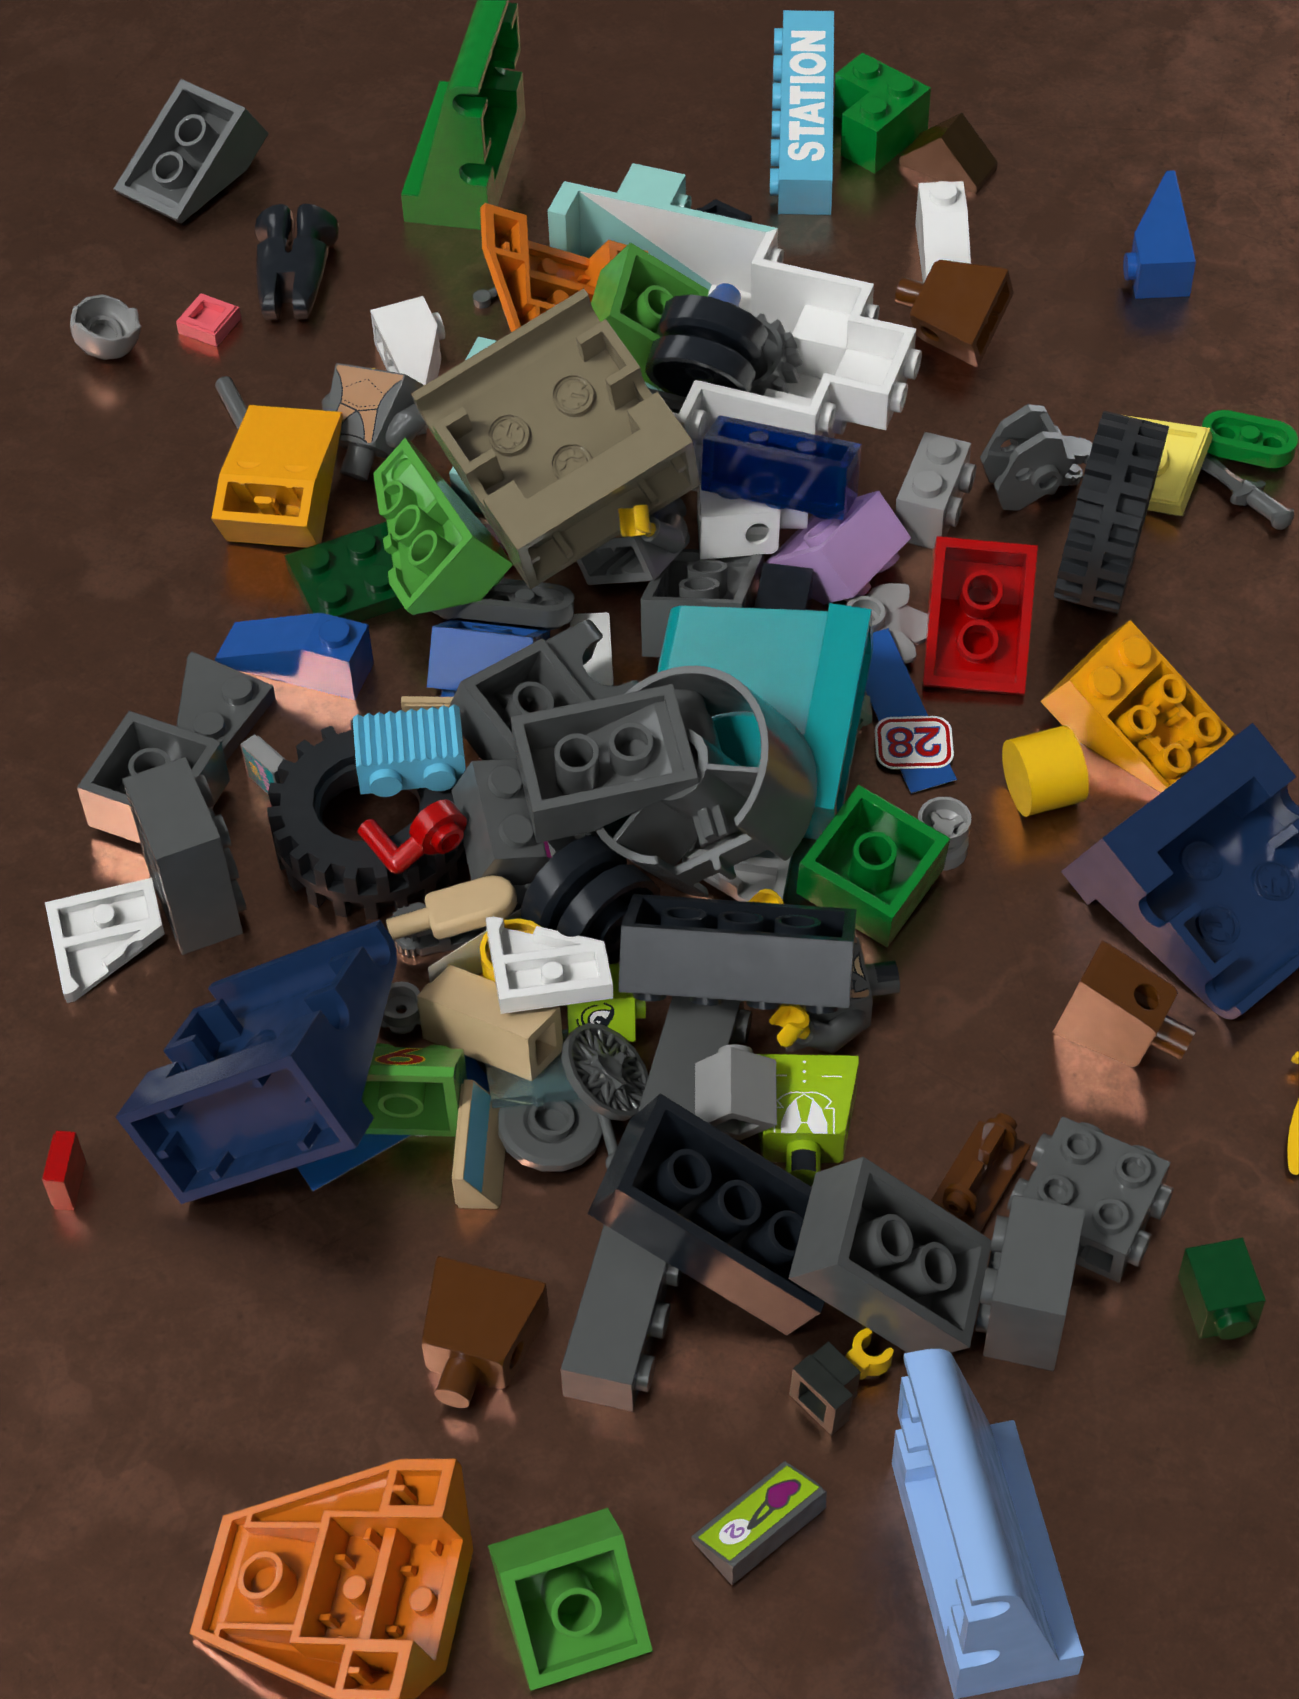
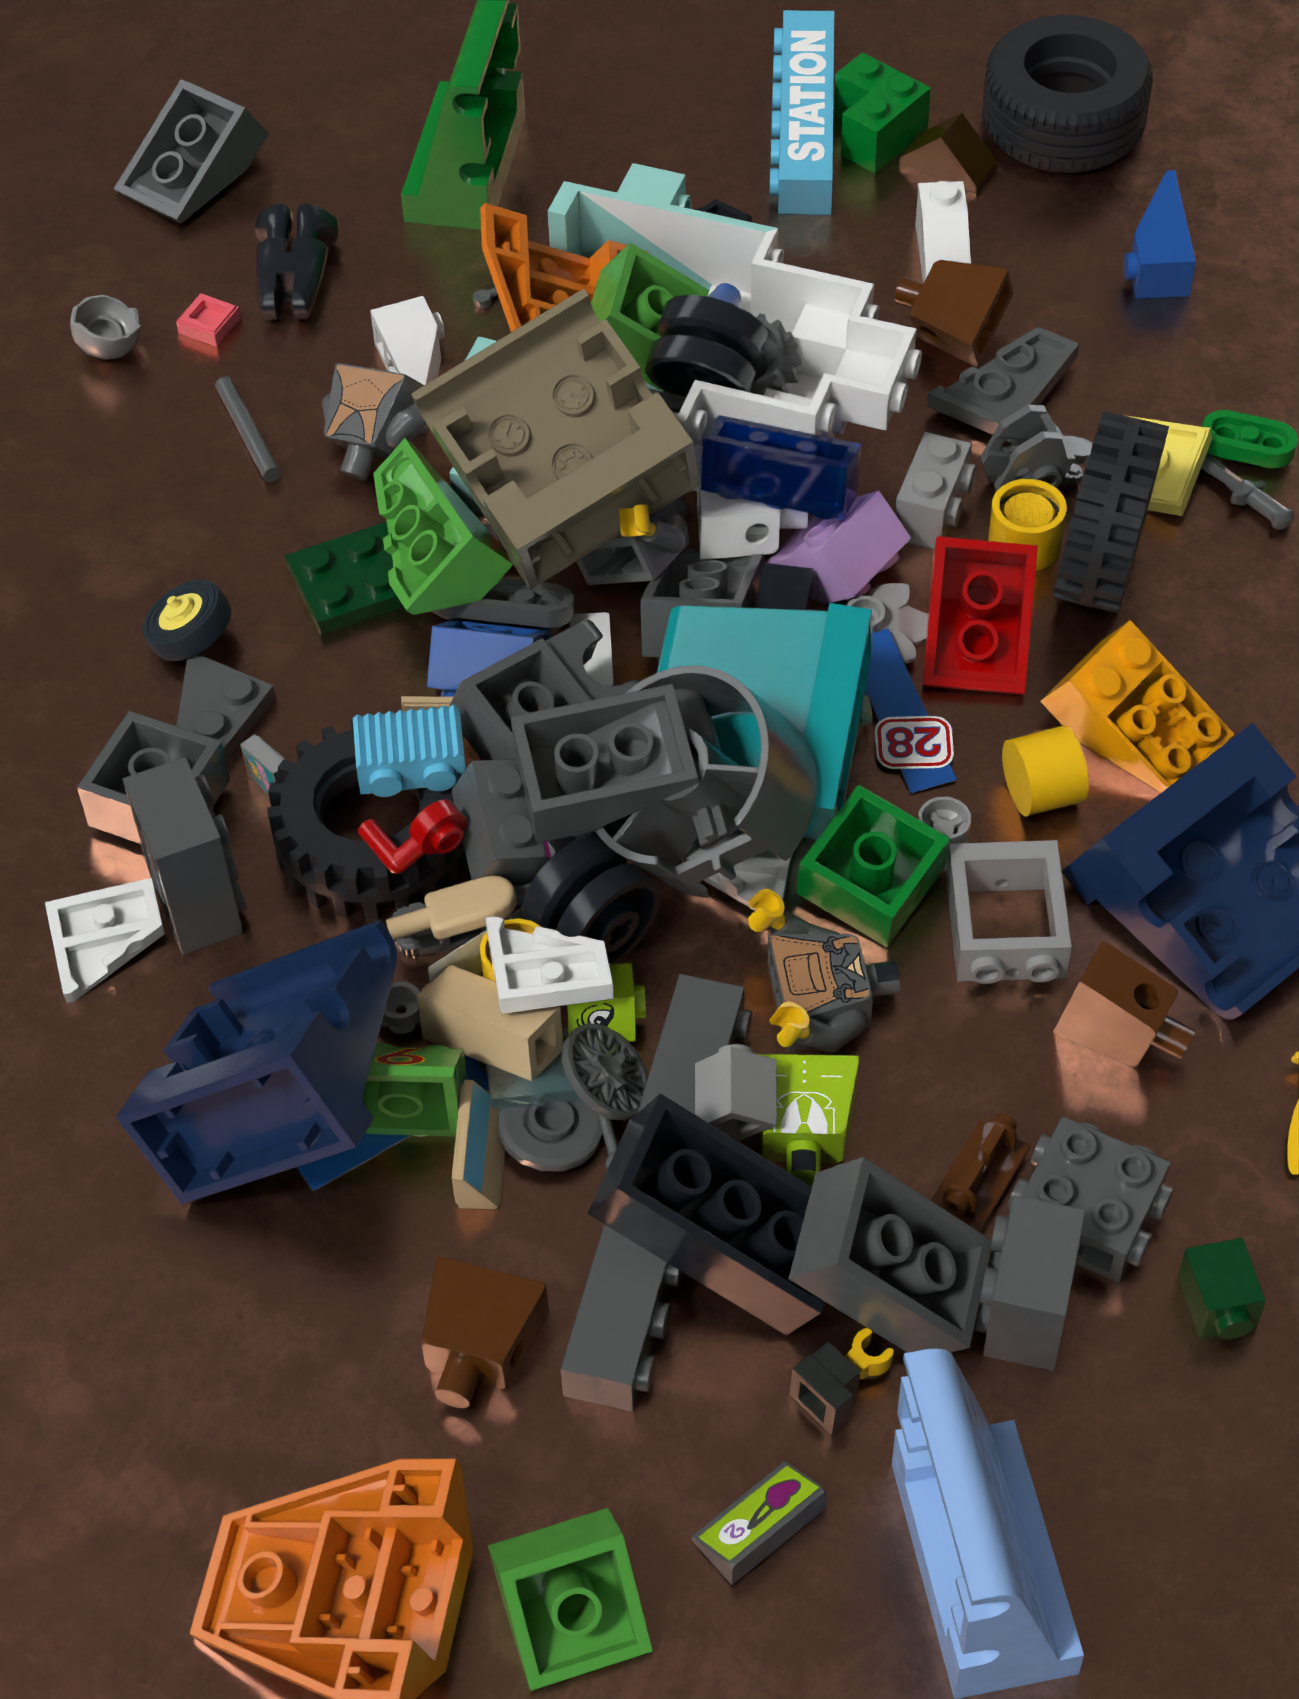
red tile [42,1130,86,1211] -> none
light orange slope [211,405,343,548] -> none
blue slope [215,613,374,700] -> none
black brick [618,894,857,1014] -> none
none -> black wheel [142,579,231,661]
none -> dark grey wing [927,327,1079,442]
none -> light grey window [946,840,1072,984]
none -> black tyre [982,15,1153,173]
none -> yellow piece [988,479,1067,571]

